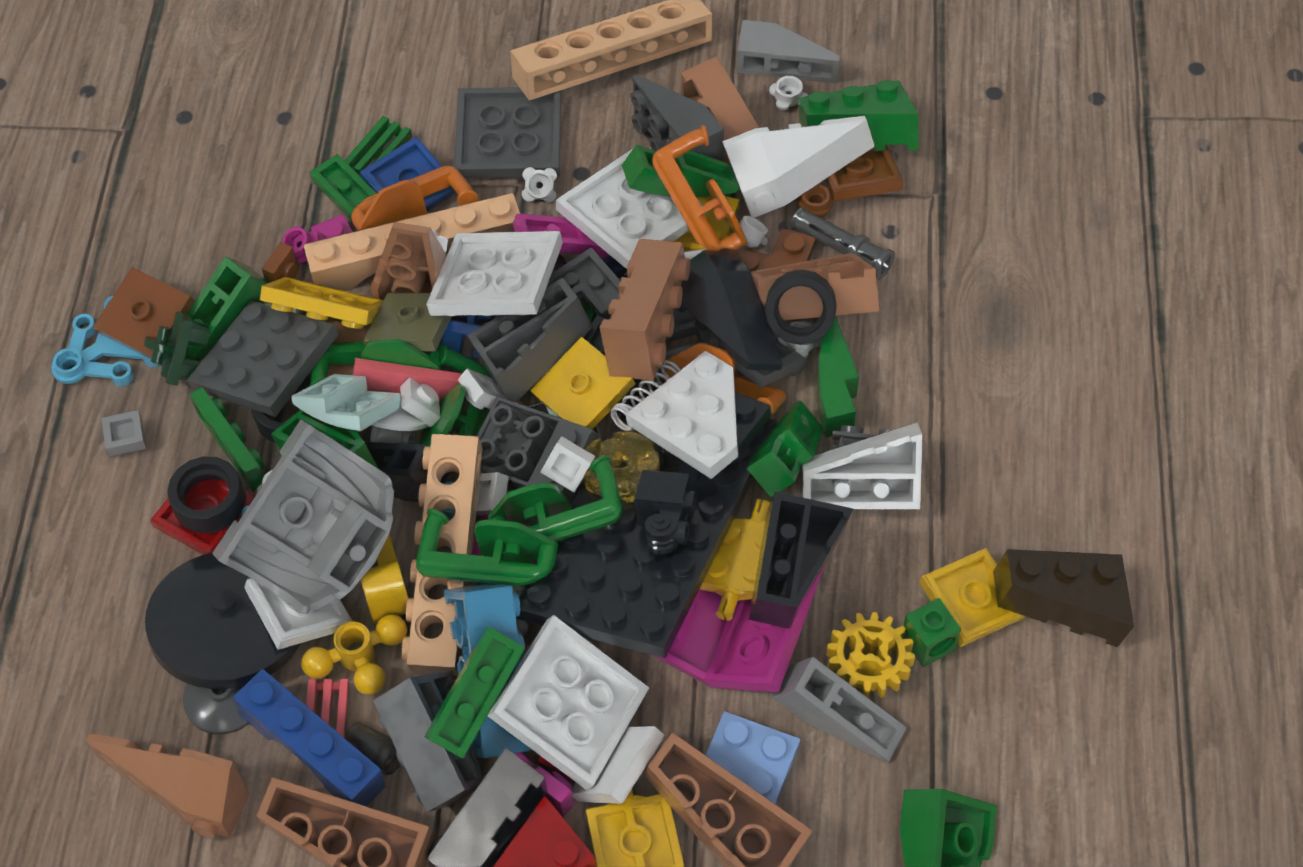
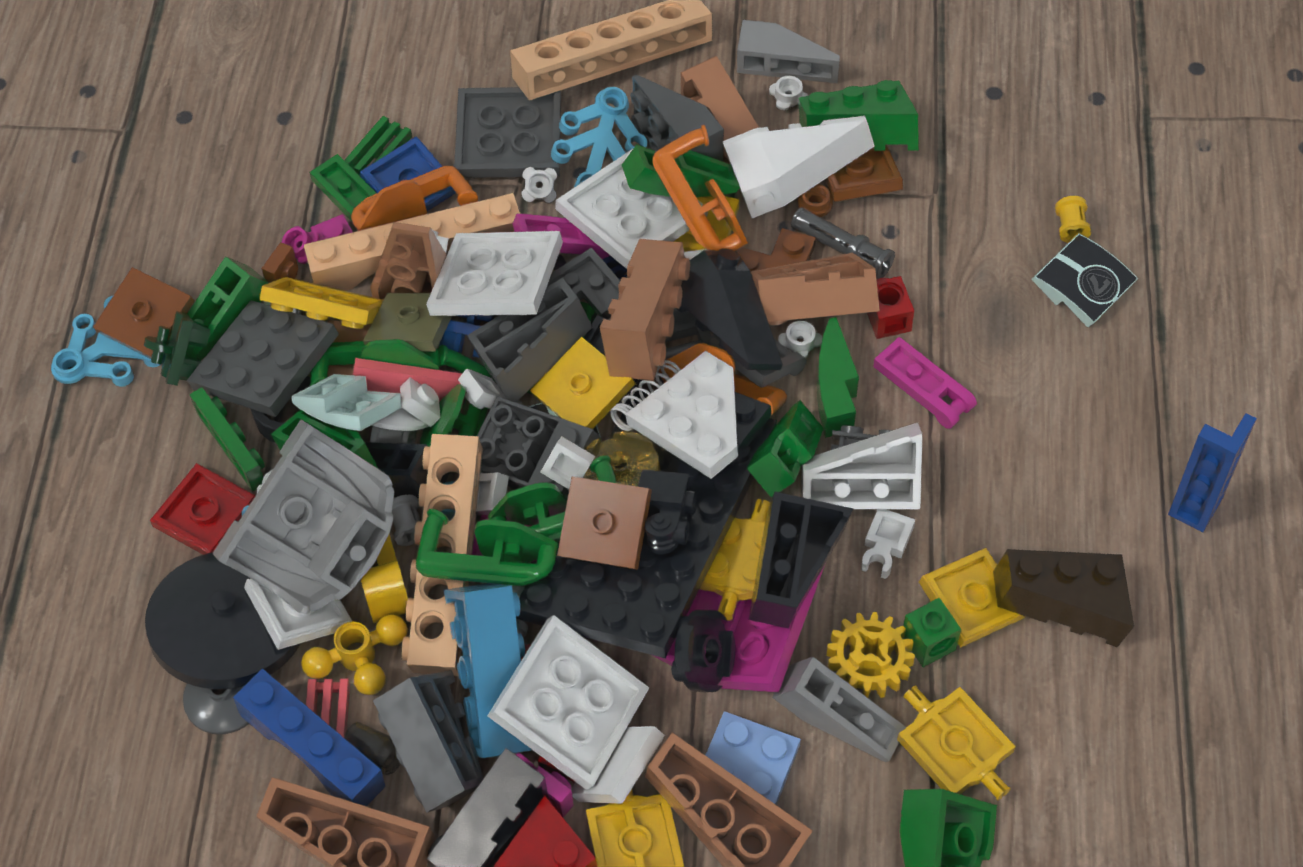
nougat wedge [86,733,249,838] -> none
light grey plate [101,410,146,457] -> none
black tyre [167,456,246,533] -> none
green plate [424,626,525,759] -> none
white plate [731,216,768,248] -> none
black tyre [765,269,837,345] -> none
none -> light grey bush [392,495,421,546]
none -> medium azure plant [551,87,648,187]
none -> plate [557,476,652,570]
none -> black plate [671,610,736,692]
none -> white plate [861,509,915,579]
none -> red brick [867,276,914,339]
none -> dark pink plate [873,337,977,429]
none -> yellow plate [897,685,1016,801]
none -> black slope [1032,234,1138,327]
none -> yellow bush [1055,196,1091,243]
none -> blue fence [1168,413,1257,532]

